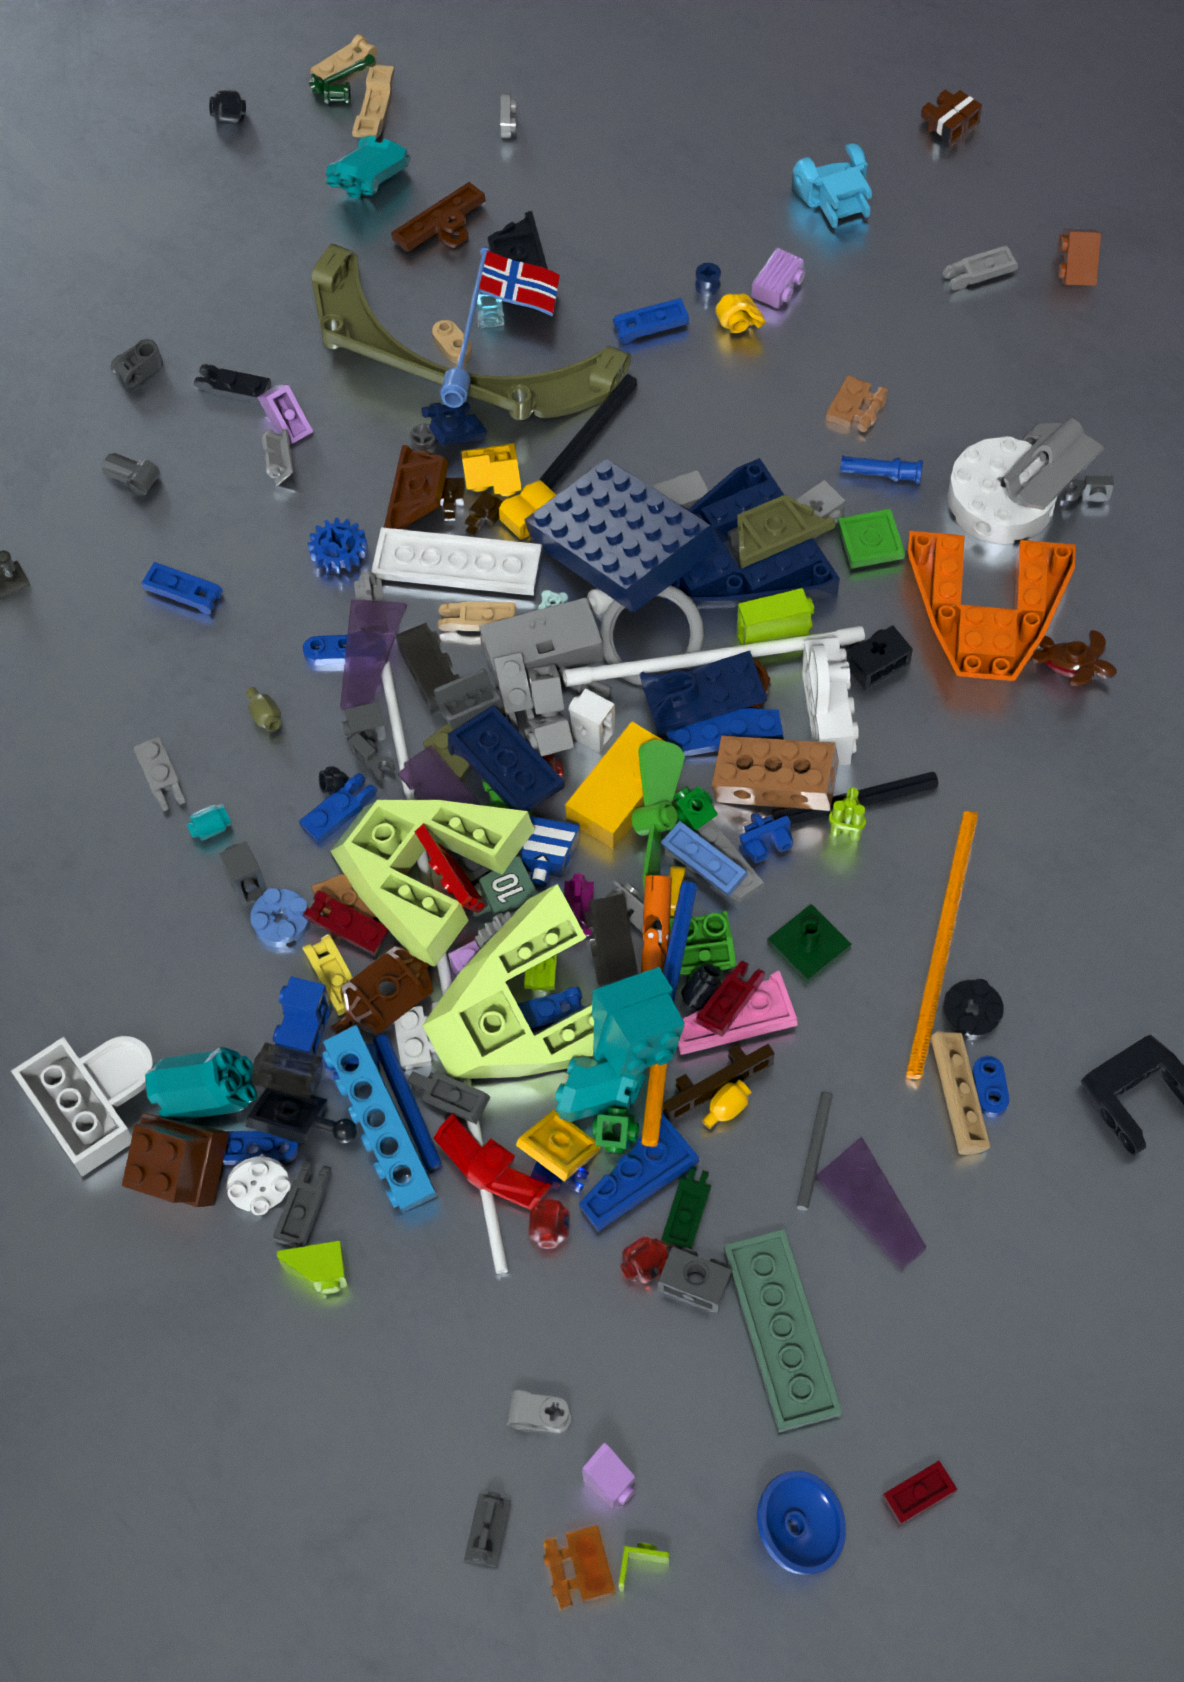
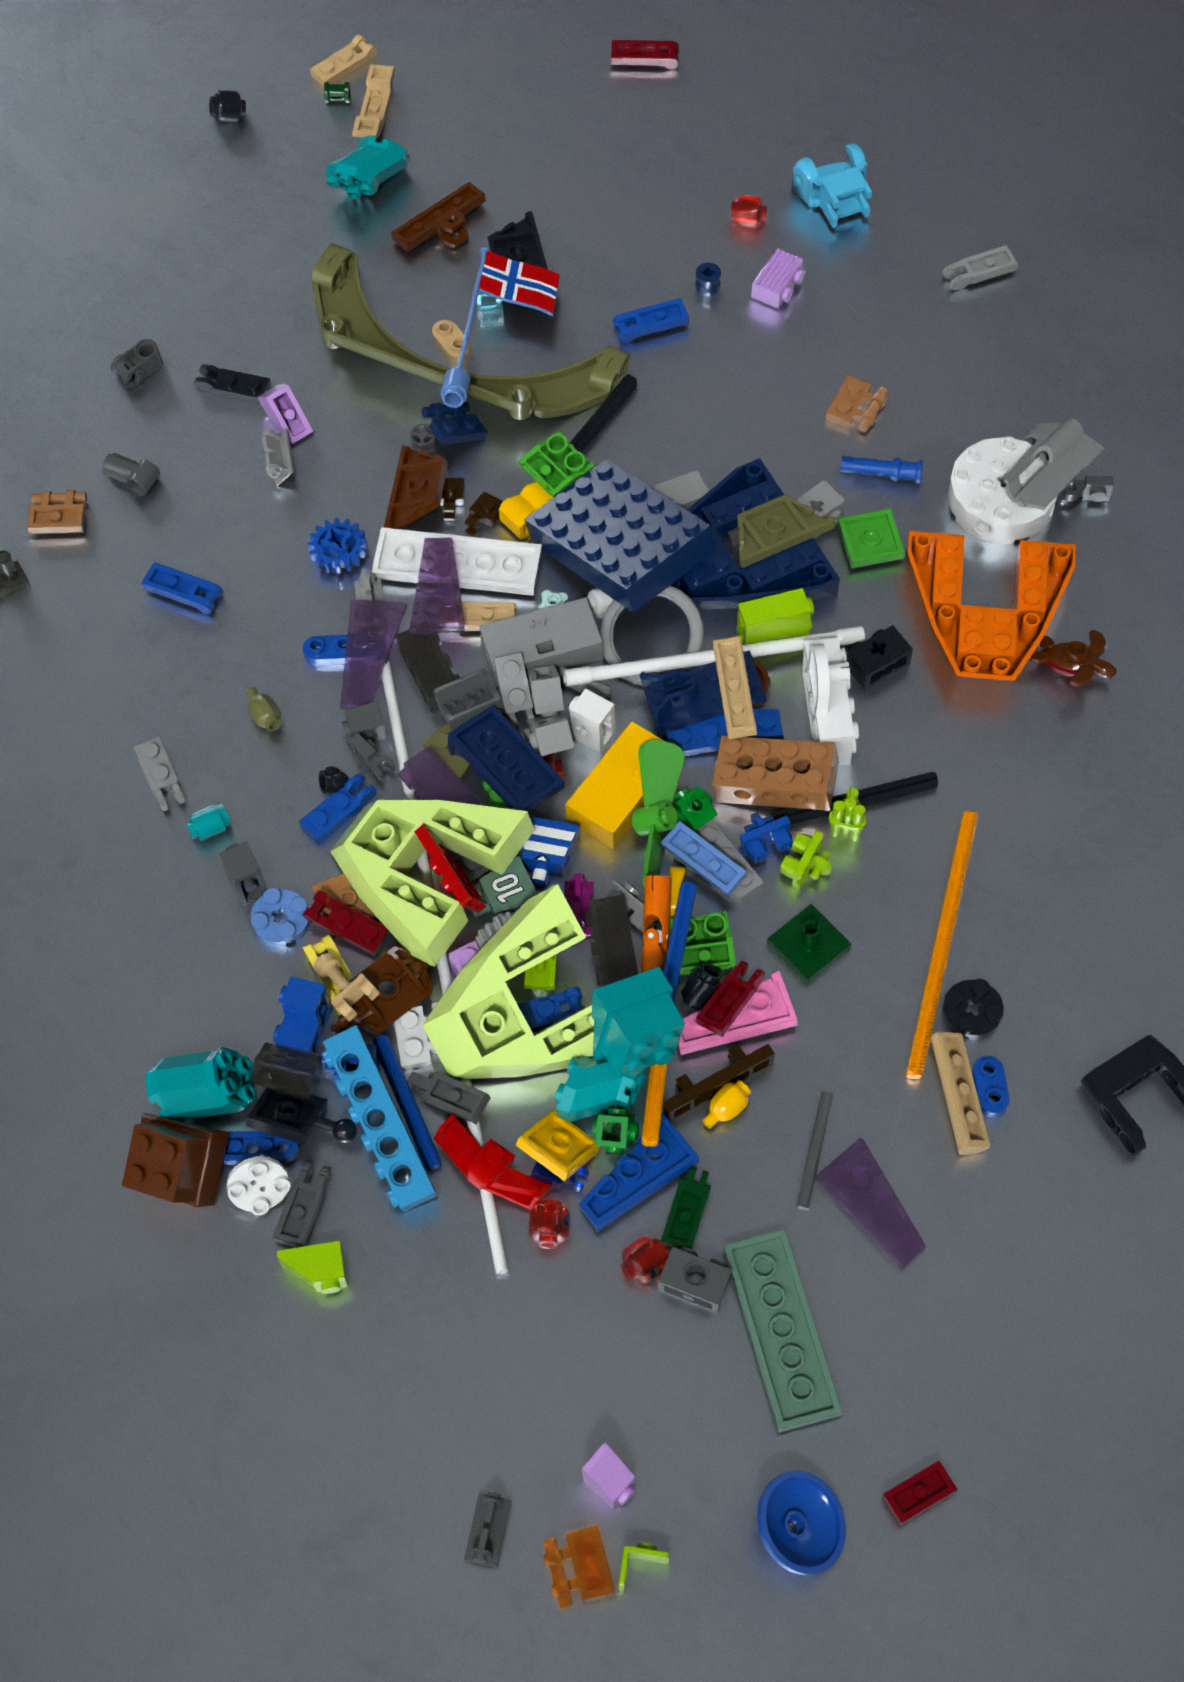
white brick [11,1036,154,1177] -> none
dark green piece [308,54,376,97] -> none
yellow brick [461,443,522,496] -> none
light grey plate [500,94,516,138] -> none
light grey piece [507,1390,572,1433] -> none
yellow head [715,293,766,333] -> none
reddish brown hips [921,89,983,147] -> none
dark orange brick [1057,229,1101,286] -> none
none -> medium nougat plate [27,490,87,534]
none -> tan bar [314,953,380,1022]
none -> clear purple wing [409,538,465,634]
none -> bright green slope [518,431,595,498]
none -> dark red plate [611,40,679,69]
none -> tan tile [712,636,757,739]
none -> clear red head [730,195,767,230]
none -> lime hips [780,831,833,889]

